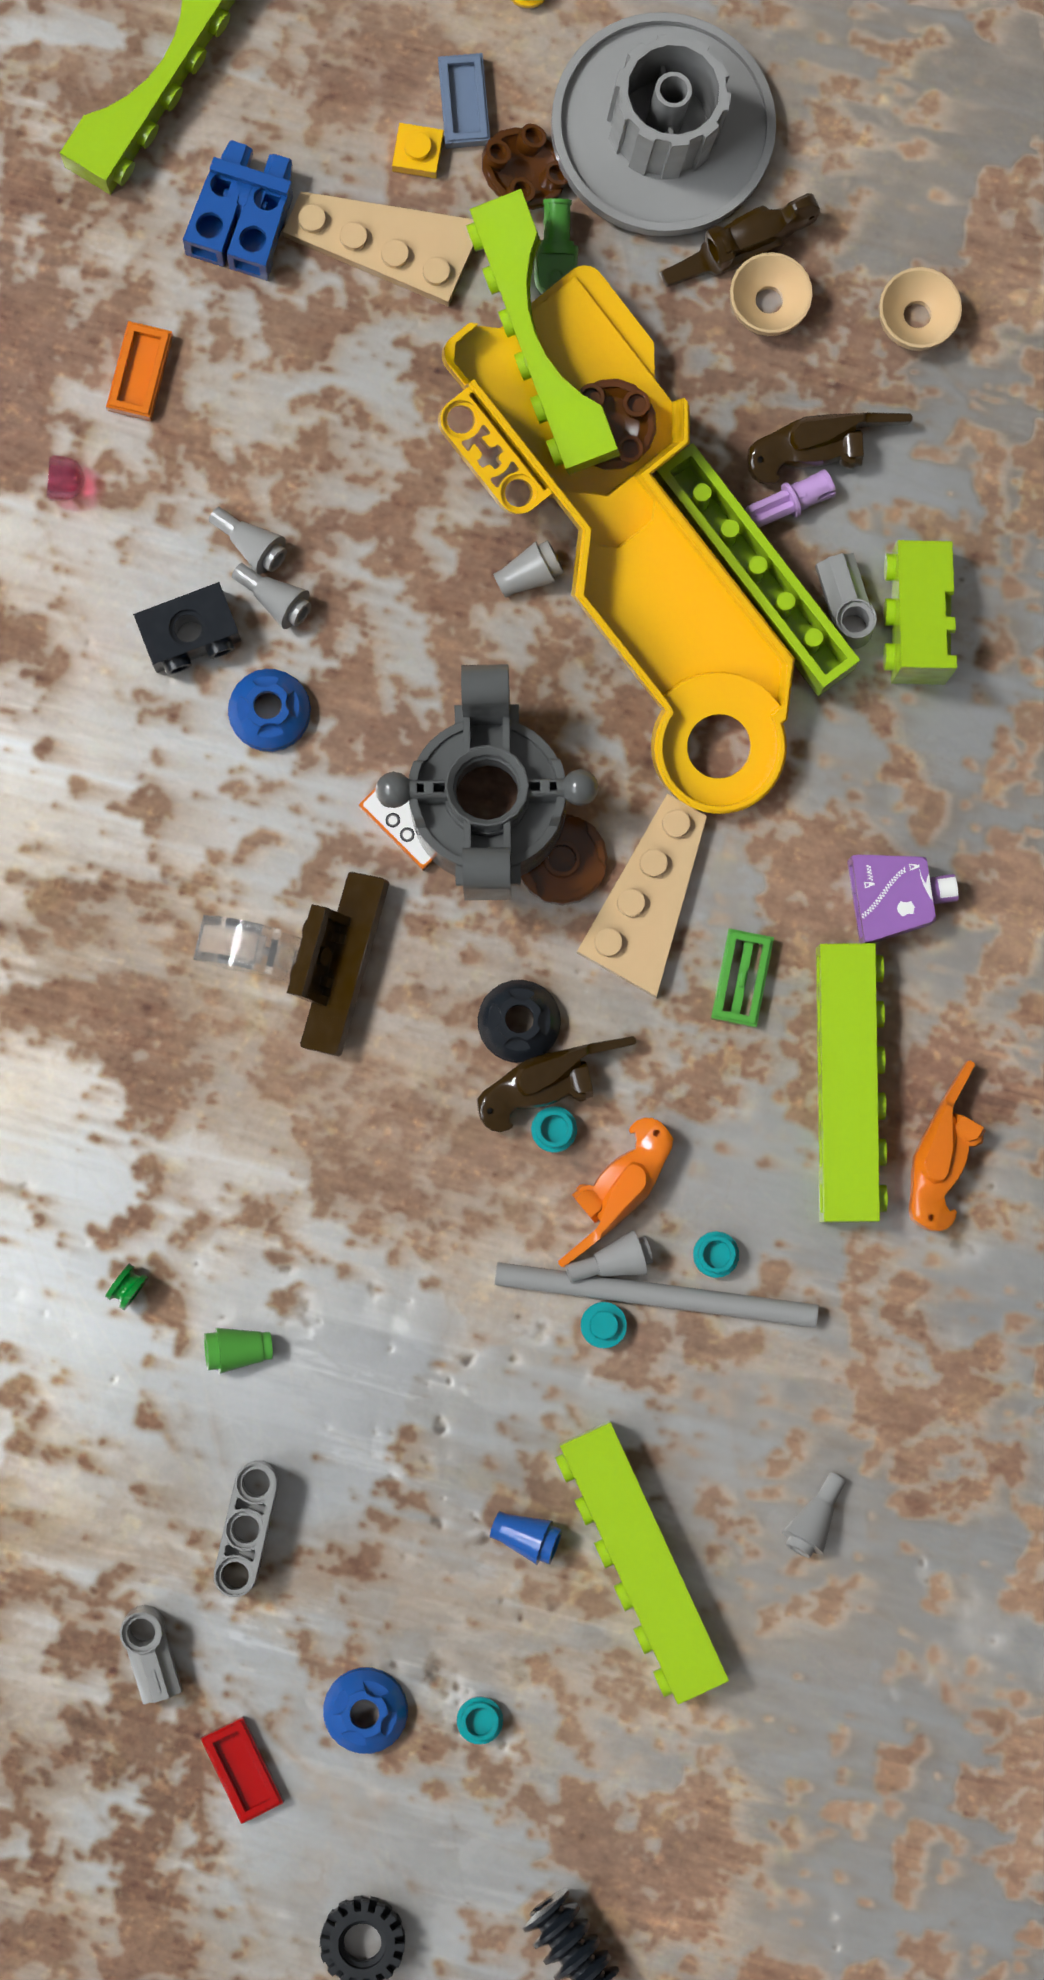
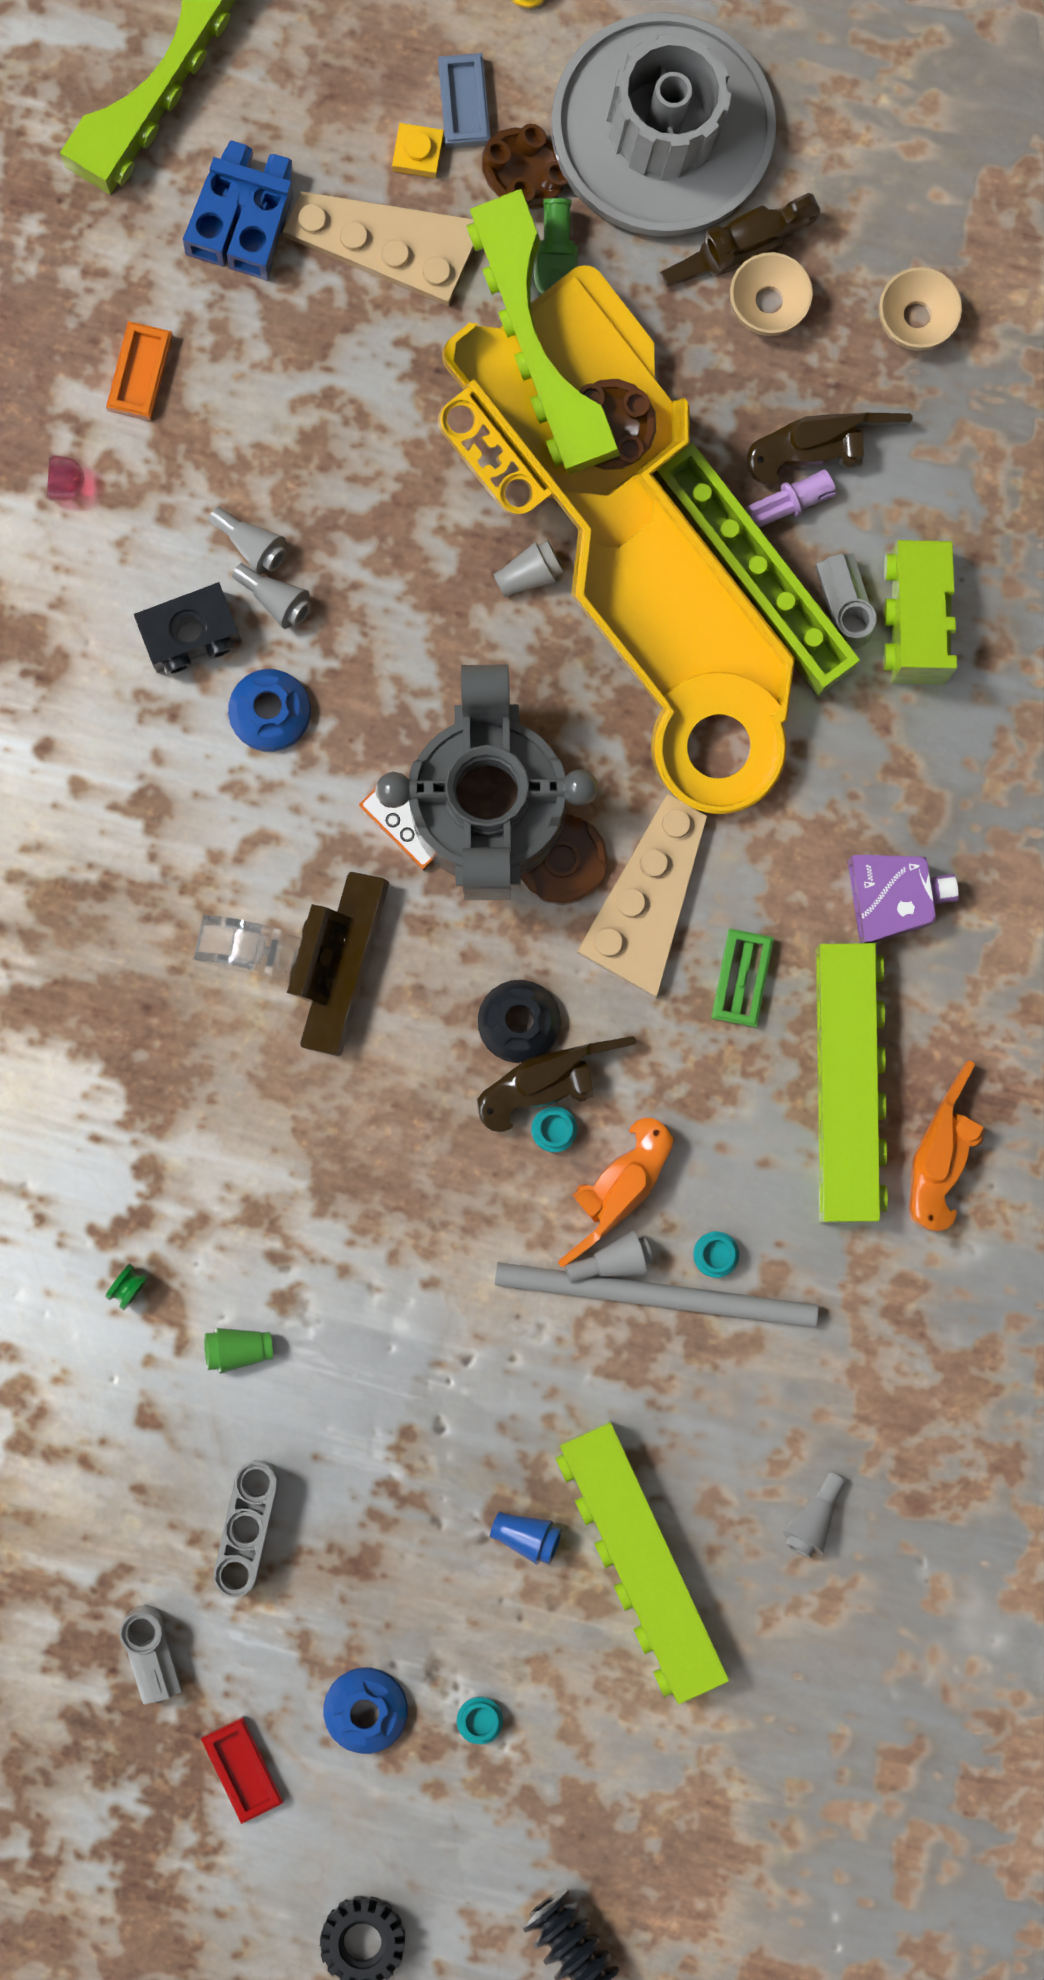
teal plate [580,1302,627,1348] -> none

